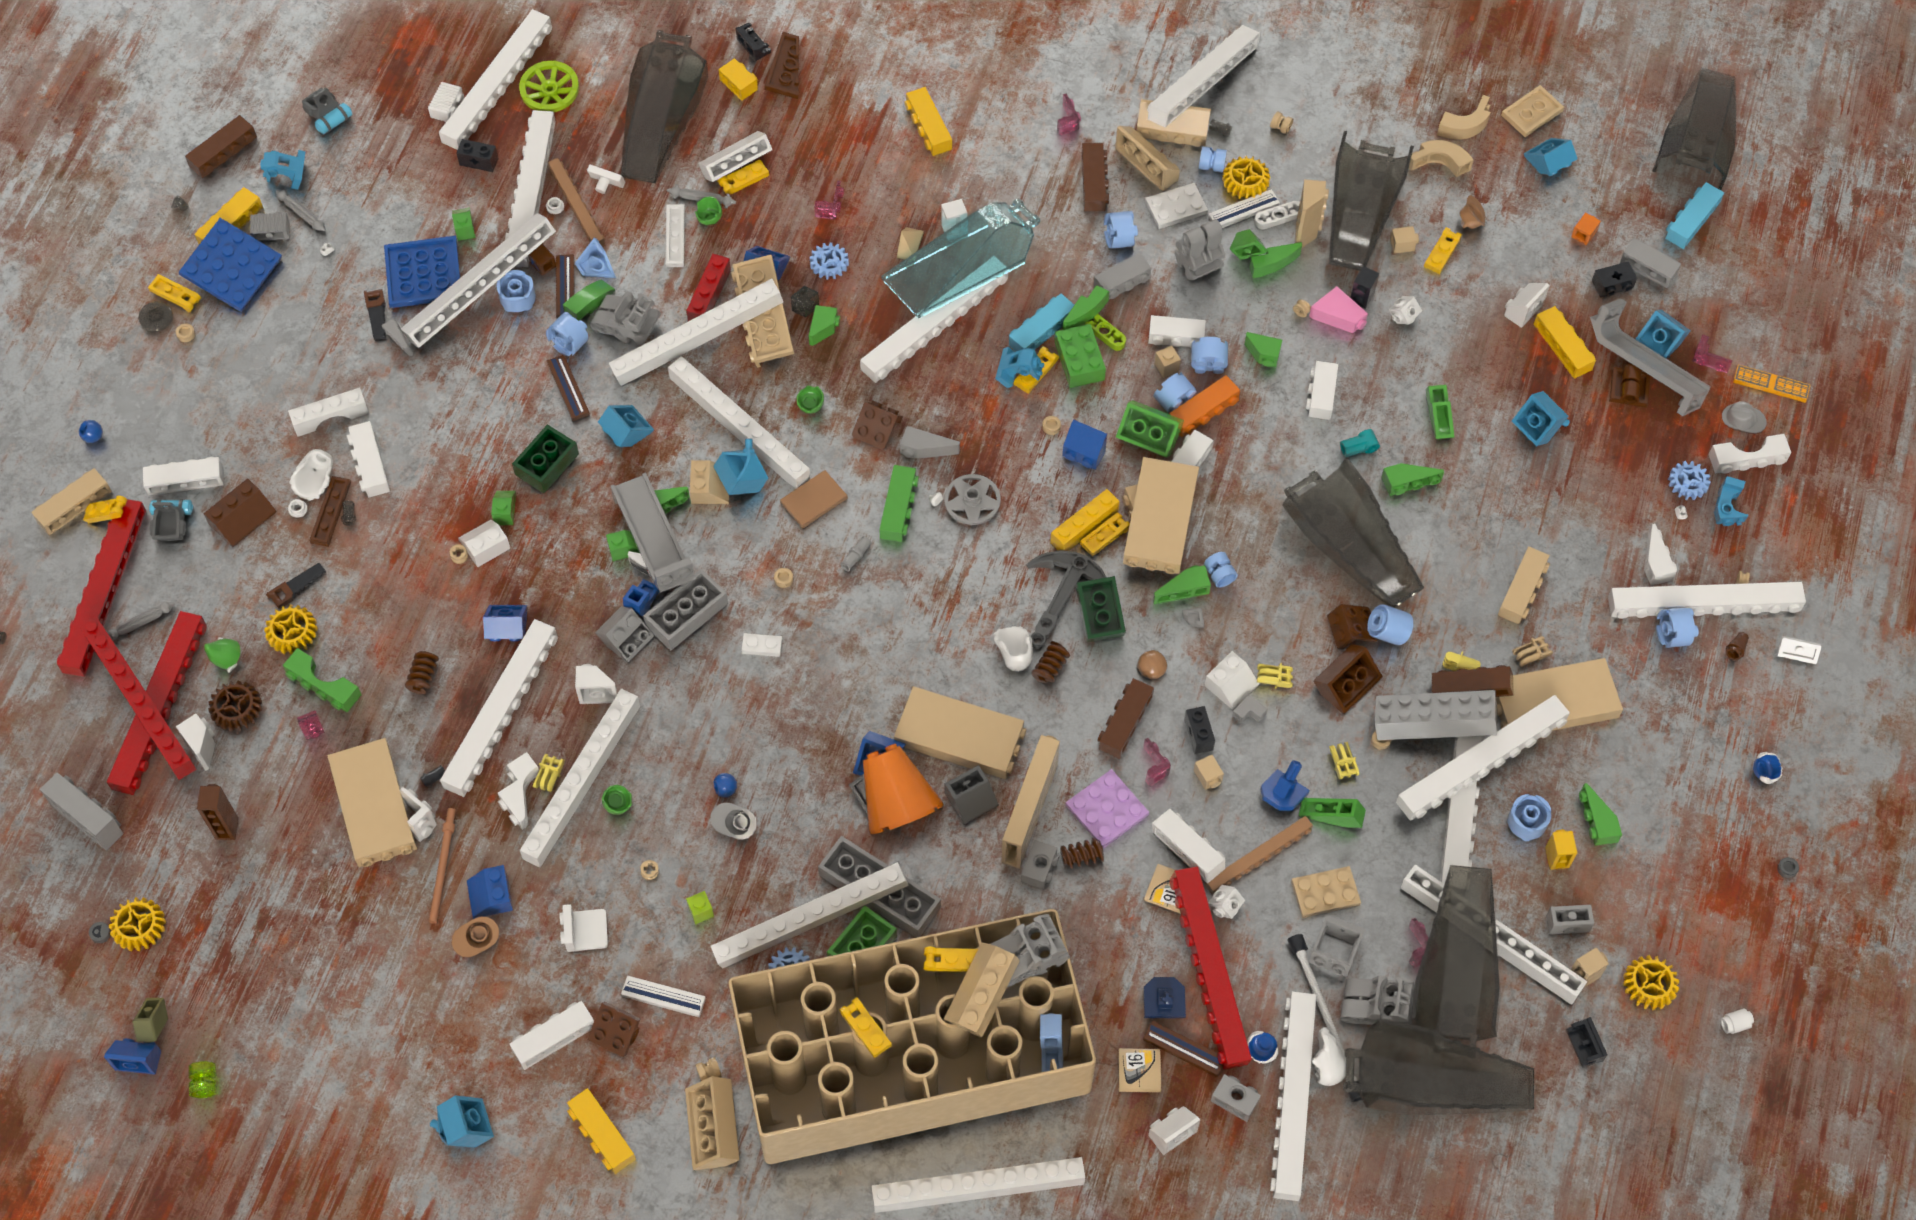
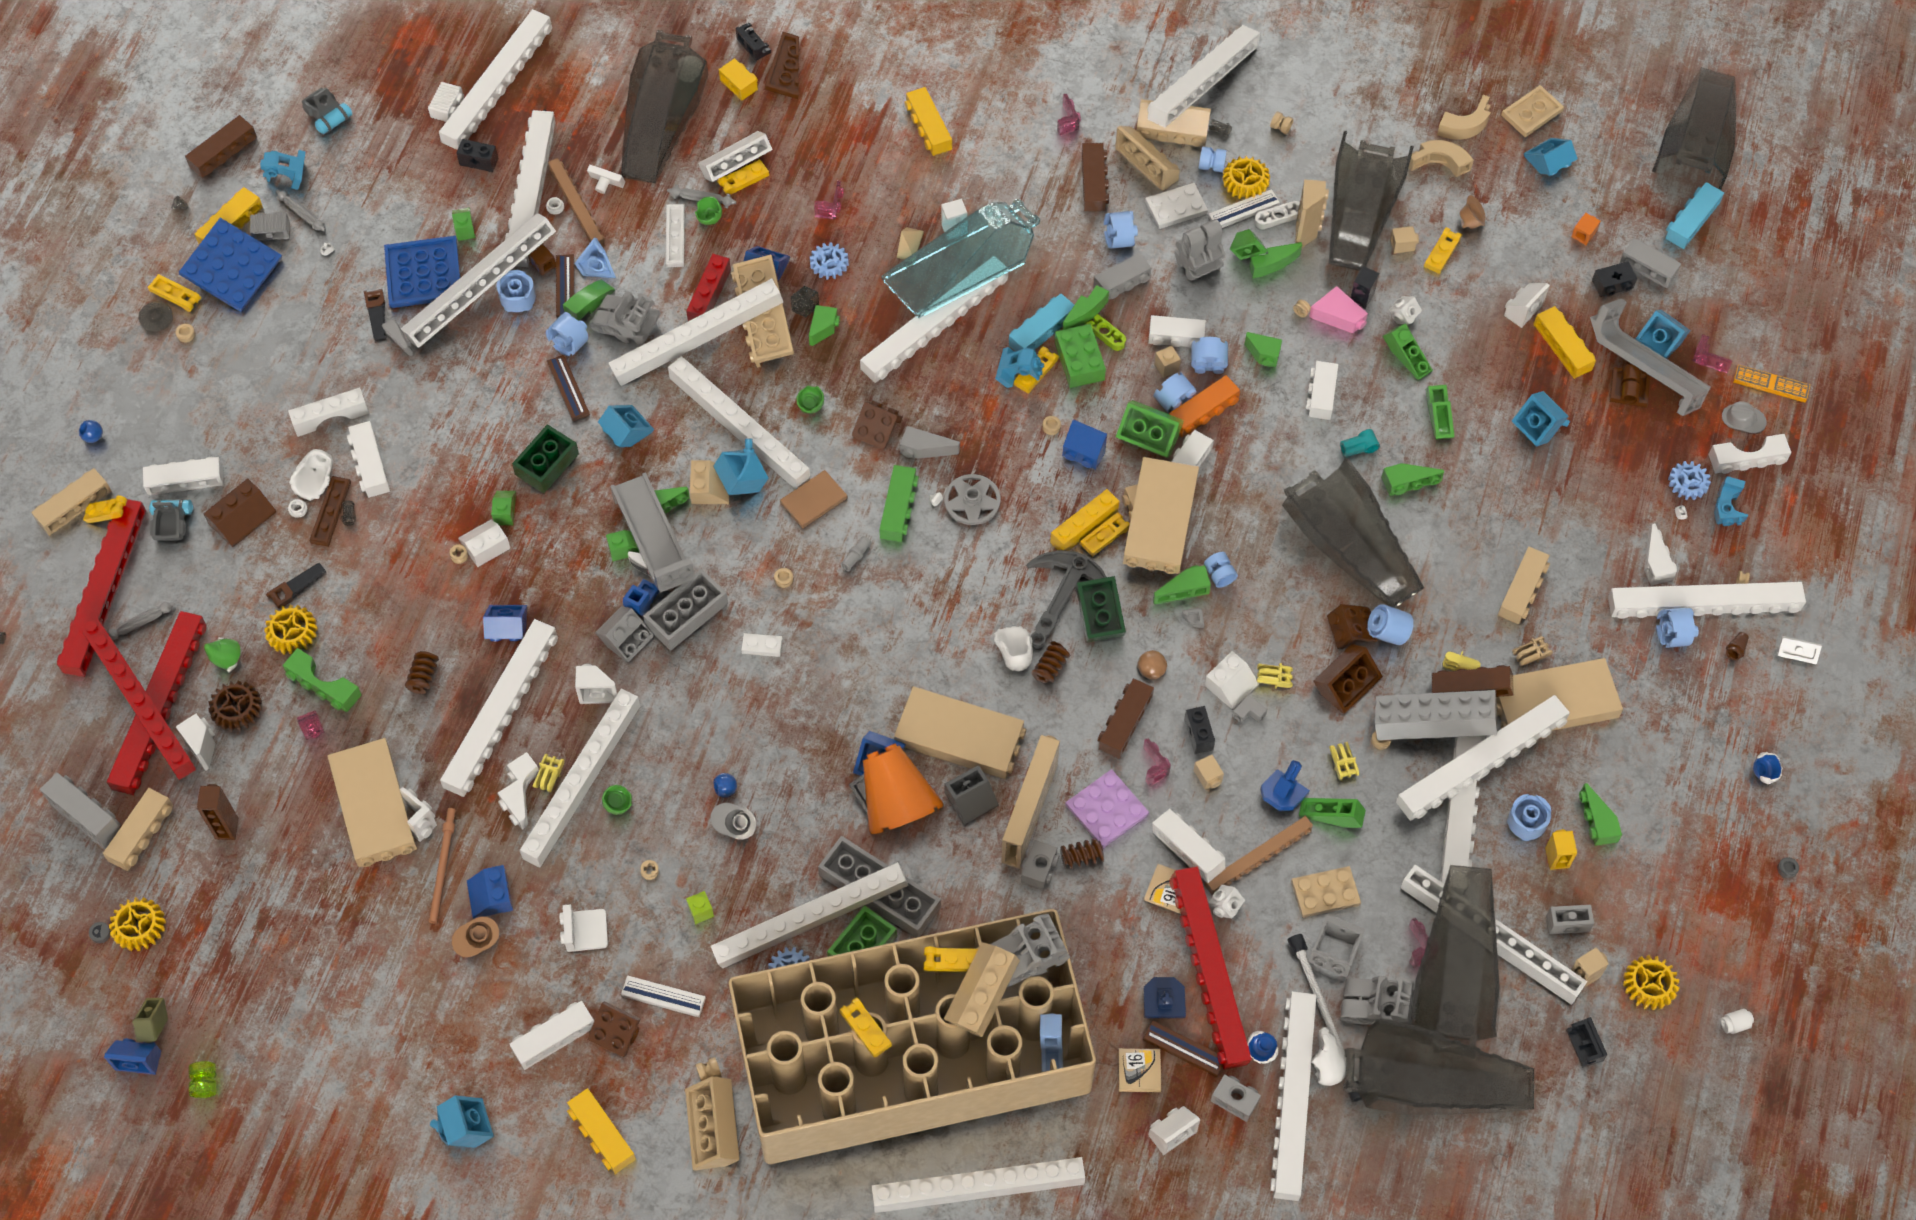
black pin [420,765,445,787] -> none
lime wheel [519,61,579,112] -> none
none -> tan brick [103,788,173,871]
none -> bright green slope [1382,323,1433,380]

